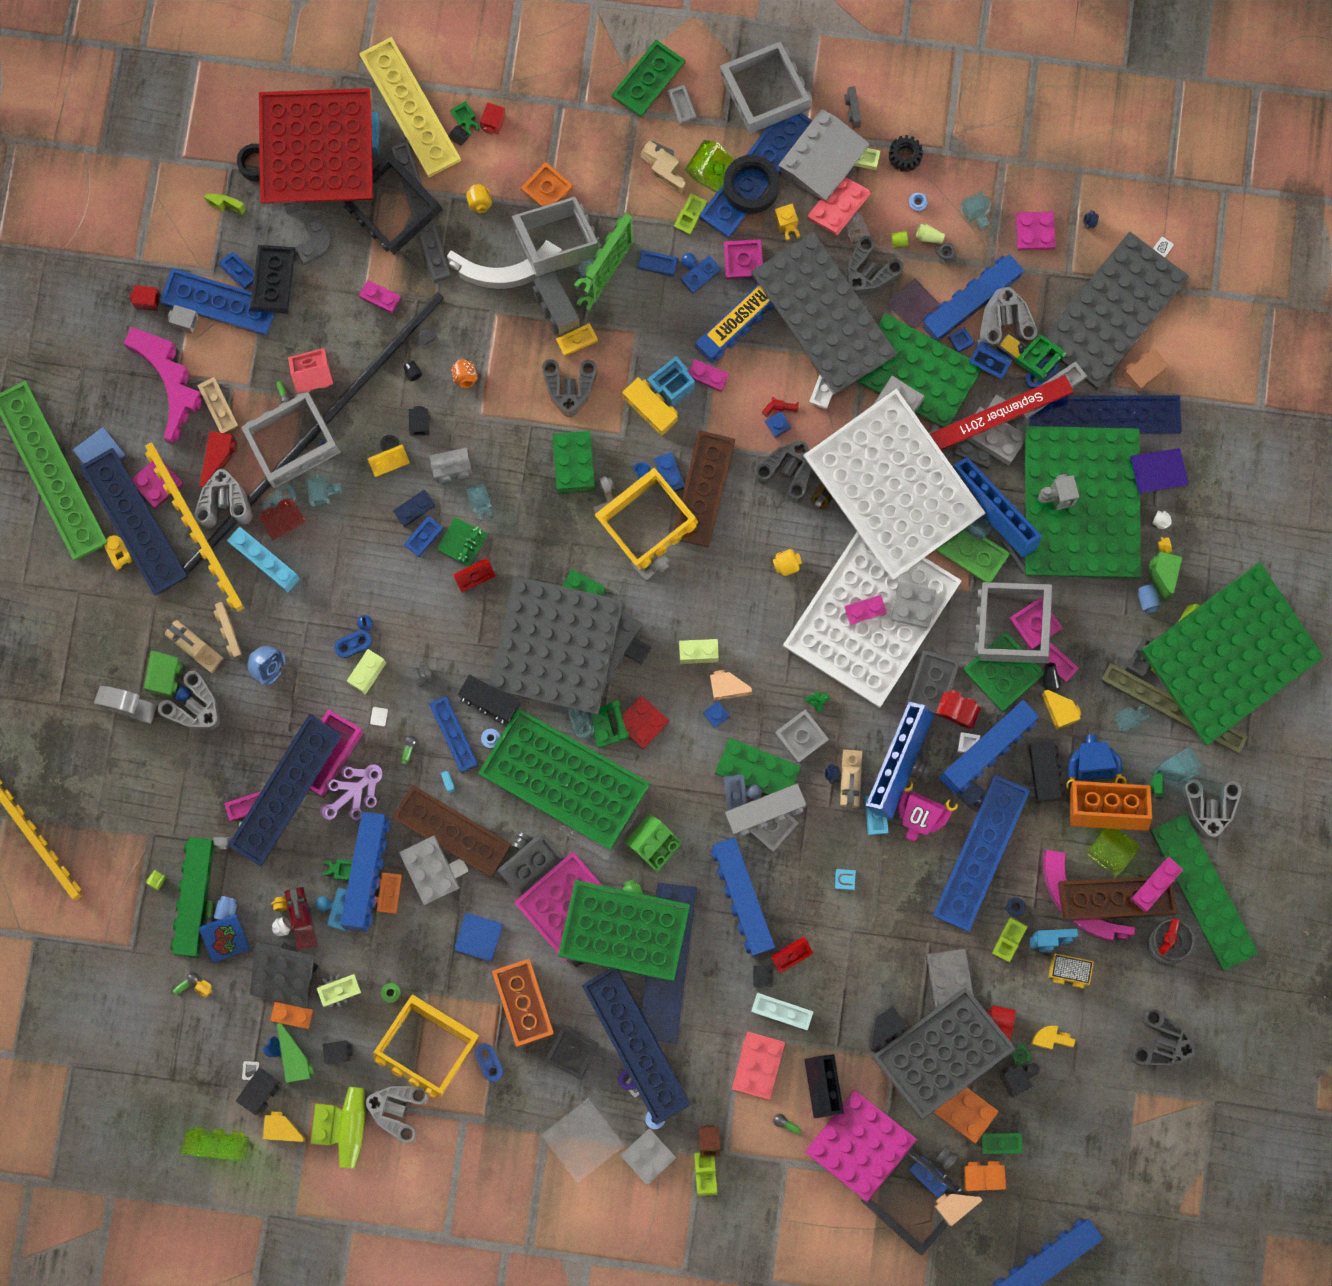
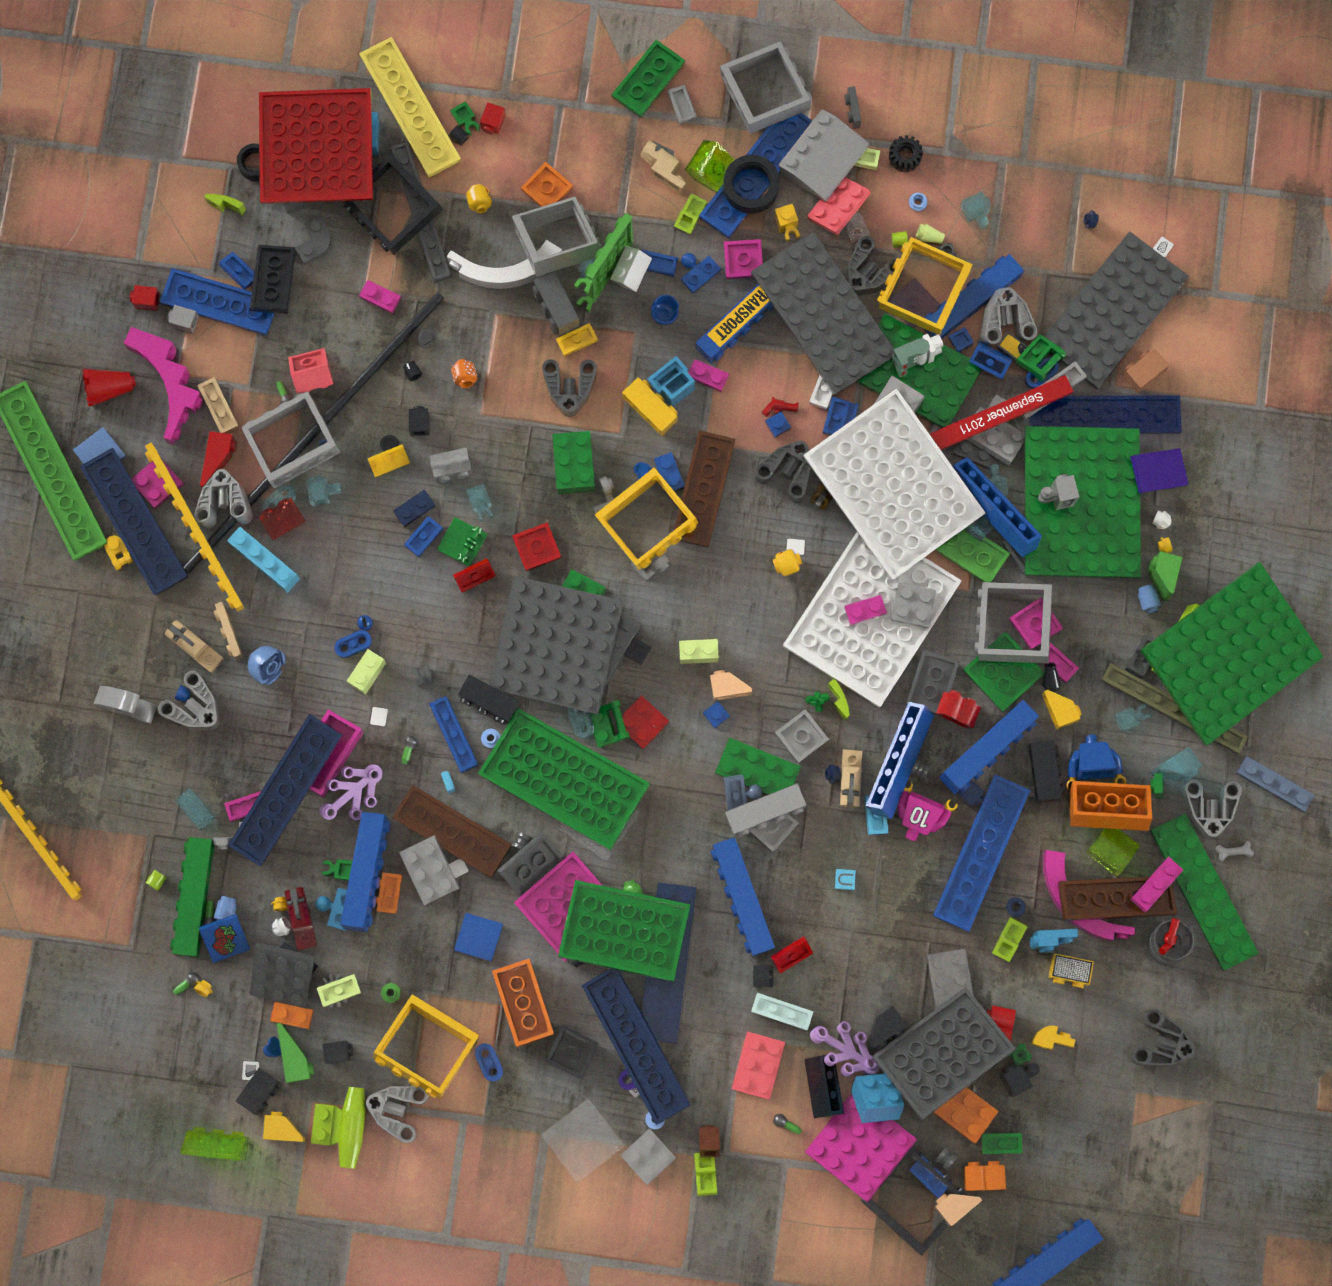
bright green slope [144,651,183,698] -> none
bright green slope [624,813,682,872] -> none
white plate [957,732,980,753] -> none
dark pink plate [1016,212,1056,250] -> none
none -> red cone [82,369,136,407]
none -> clear light blue plate [175,788,215,830]
none -> red plate [512,522,561,572]
none -> white brick [610,246,652,292]
none -> blue hair [651,294,679,325]
none -> white sticker [787,539,805,555]
none -> lavender plant [810,1021,879,1076]
none -> blue plate [822,397,859,436]
none -> lime slope [827,678,850,721]
none -> dark azure brick [851,1074,904,1123]
none -> yellow window [877,237,973,335]
none -> sand green hips [892,334,943,377]
none -> clear light blue plate [989,464,1009,496]
none -> light grey piece [1215,841,1254,862]
none -> sand blue plate [1236,756,1315,813]

